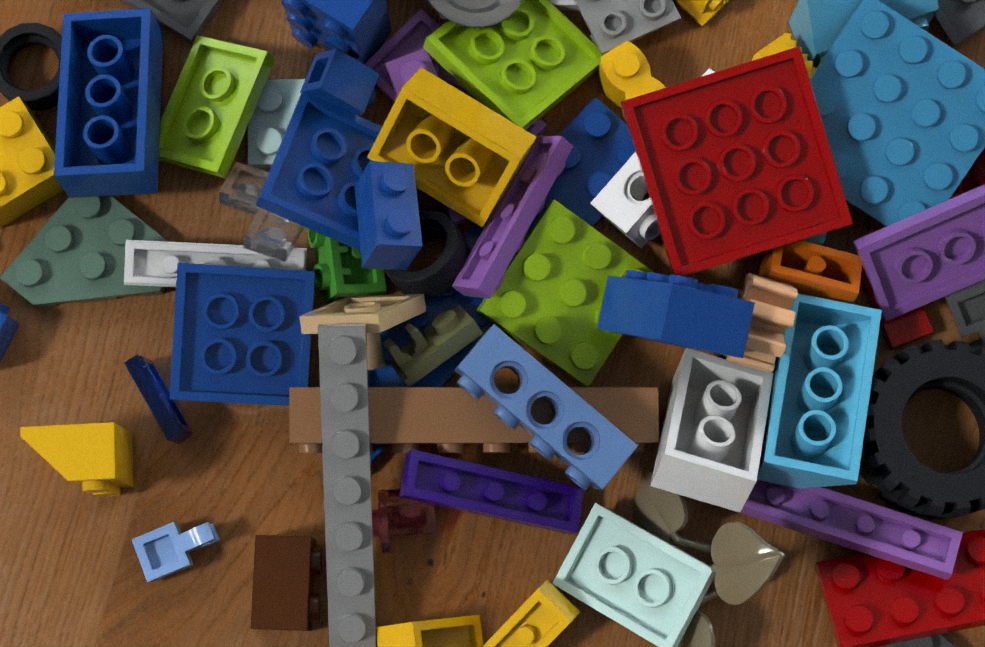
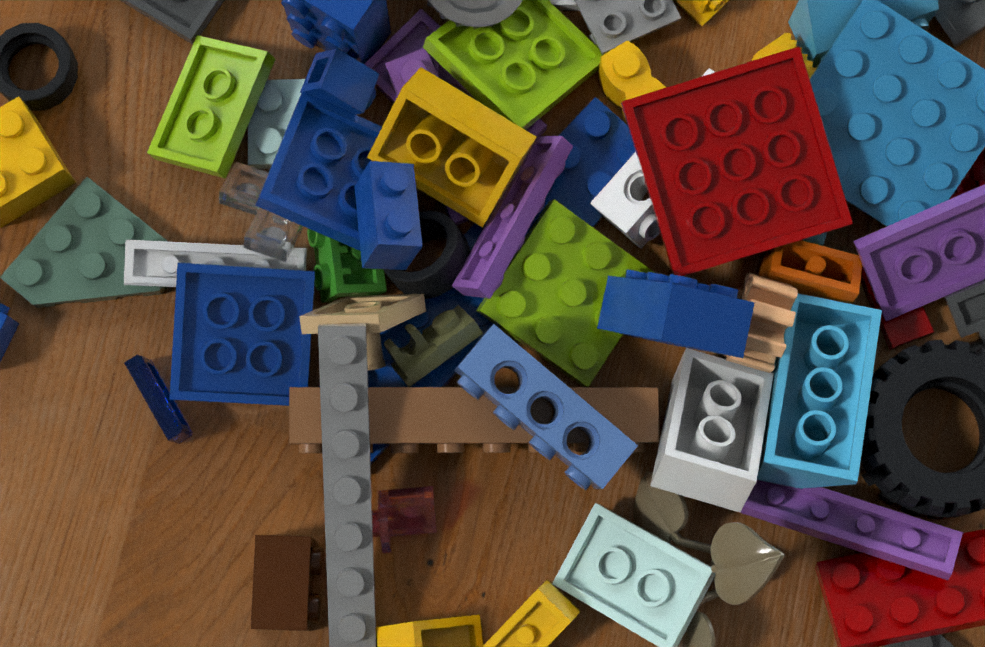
yellow slope [20,422,134,497] -> none
blue brick [54,8,164,198] -> none
light blue plate [131,522,220,583] -> none
dark purple plate [399,449,584,535] -> none

